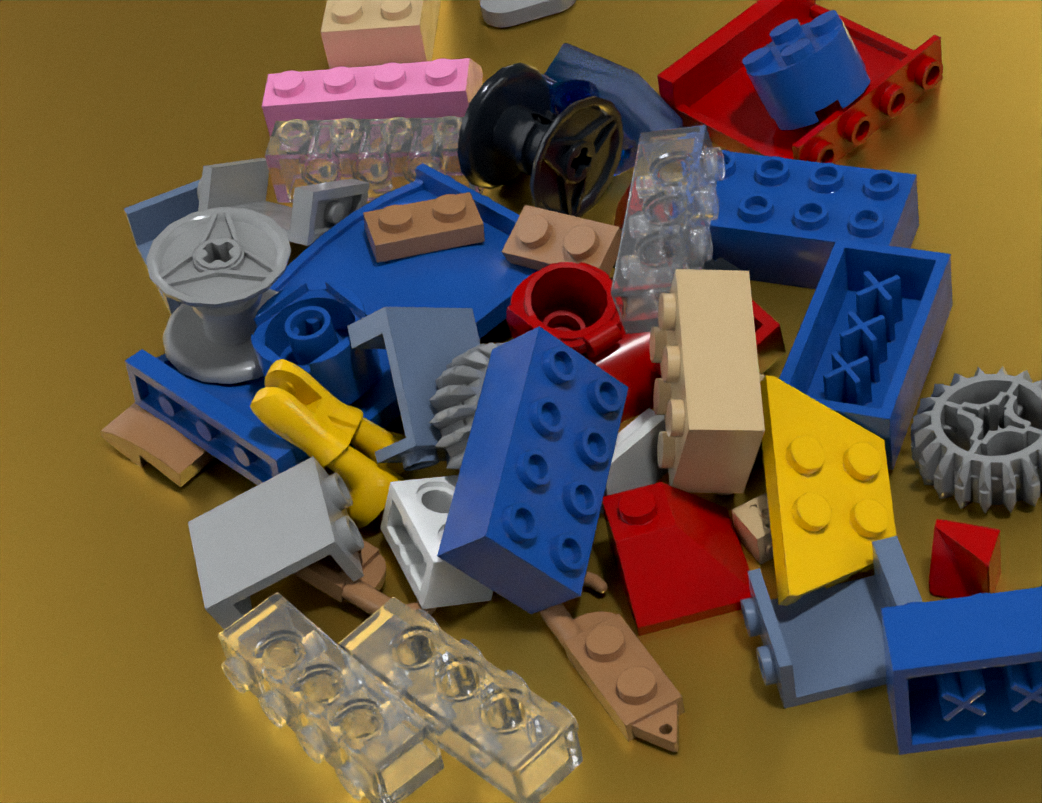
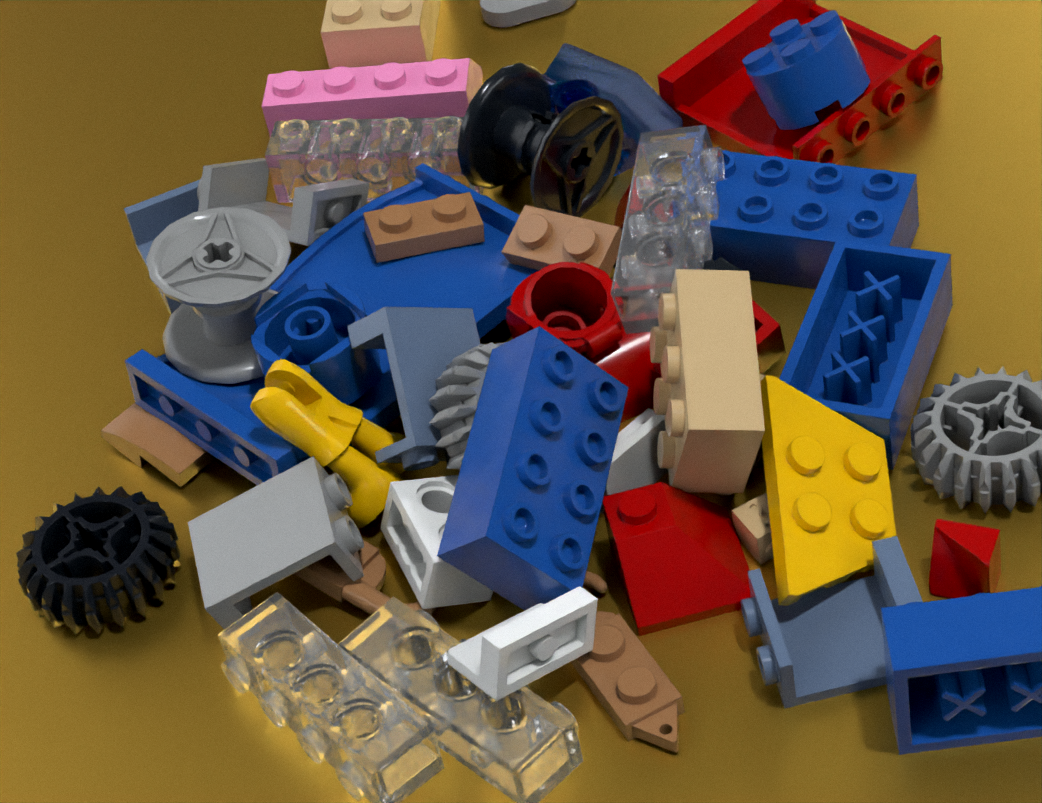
none -> black gear [16,486,181,634]
none -> white panel [447,586,598,701]

